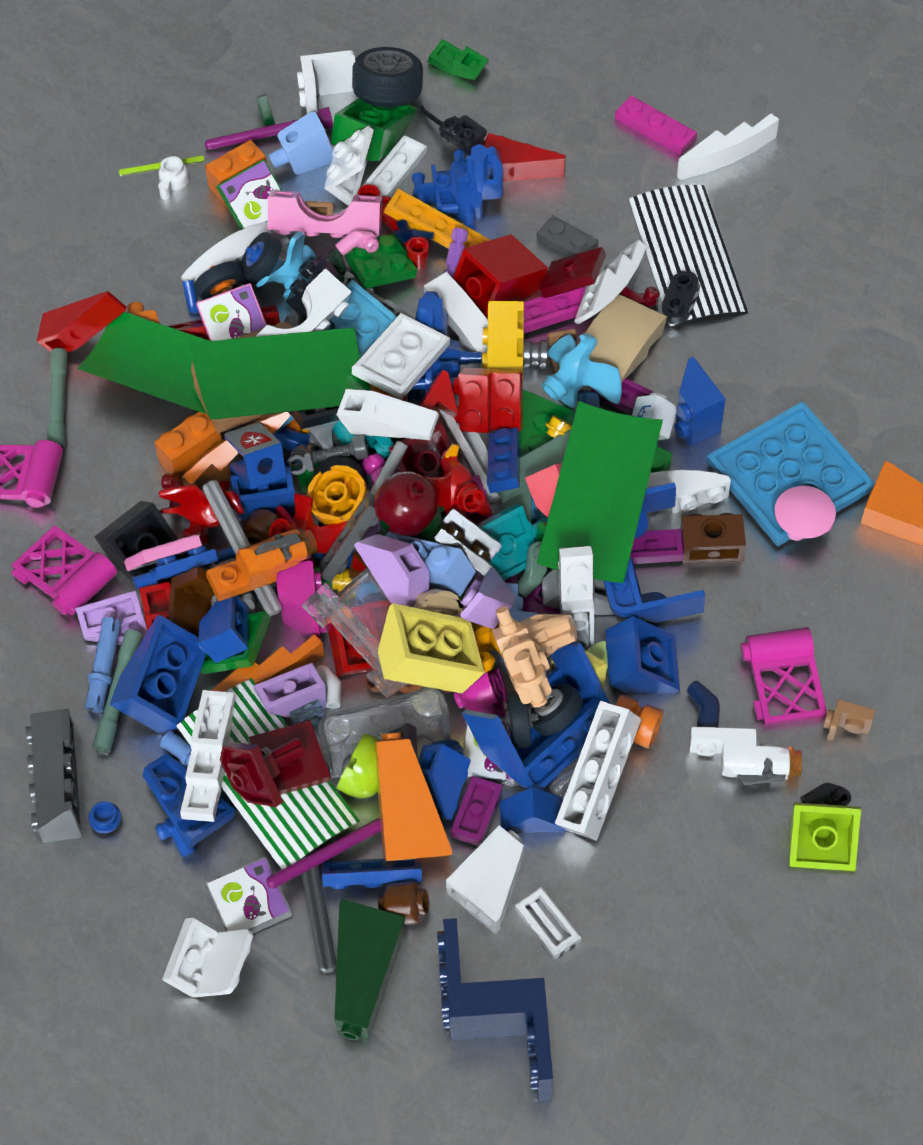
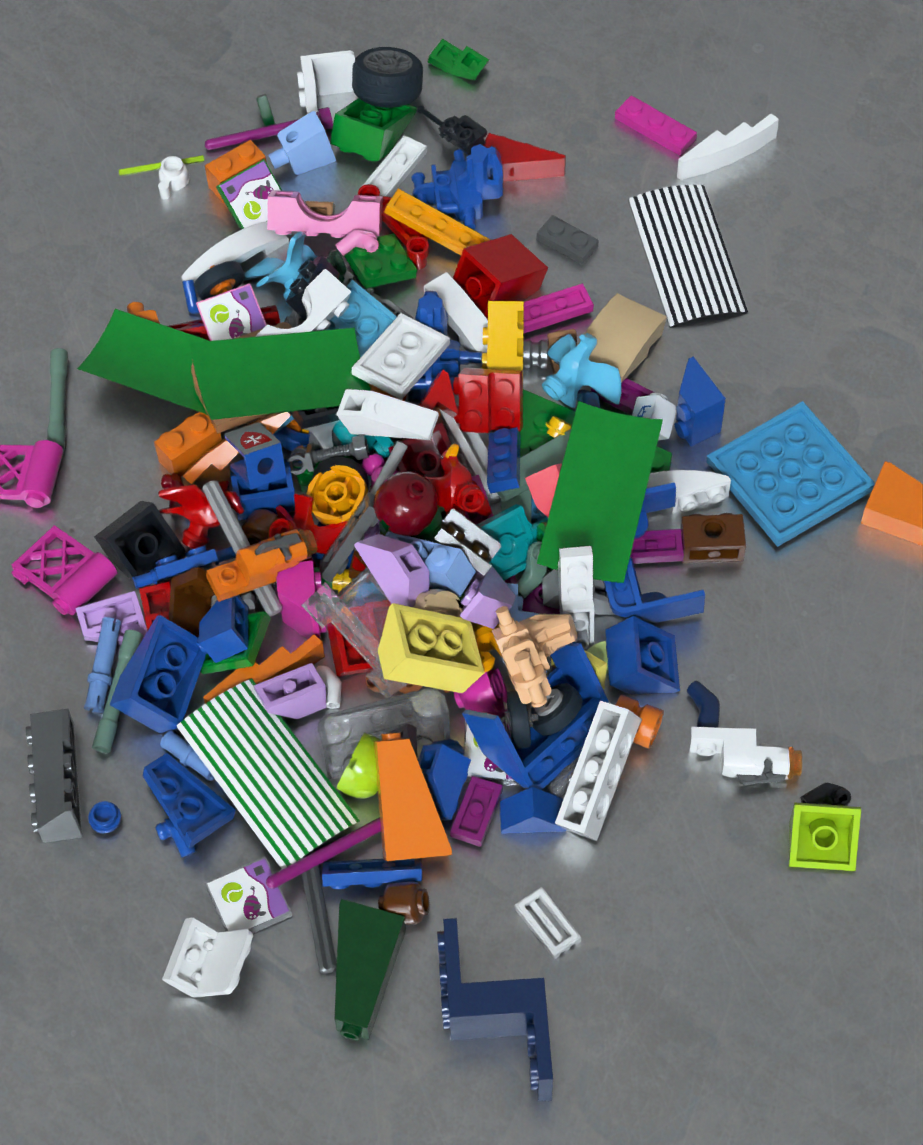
red slope [36,291,127,353] -> none
bright pink tile [124,535,202,571] -> none
white slope [180,690,235,822] -> none
dark red piece [219,738,306,807] -> none
black wheel [240,232,282,283] -> none
dark red plate [248,720,330,795] -> none
clear light blue tile [289,699,325,728] -> none
white bracket [324,126,374,206] -> none
clear blue hand [393,220,435,243] -> none
medium lavender axle [444,228,468,278] -> none
white slope [446,825,524,934] -> none
dark red plate [539,247,606,298] -> none
white slope [574,240,647,325] -> none
dark red arm [619,286,660,308] -> none
black plate [662,271,700,324] -> none
dark pink piece [740,627,827,726] -> none
bright pink dish [774,486,836,541] -> none
medium nougat bracket [824,699,875,741] -> none

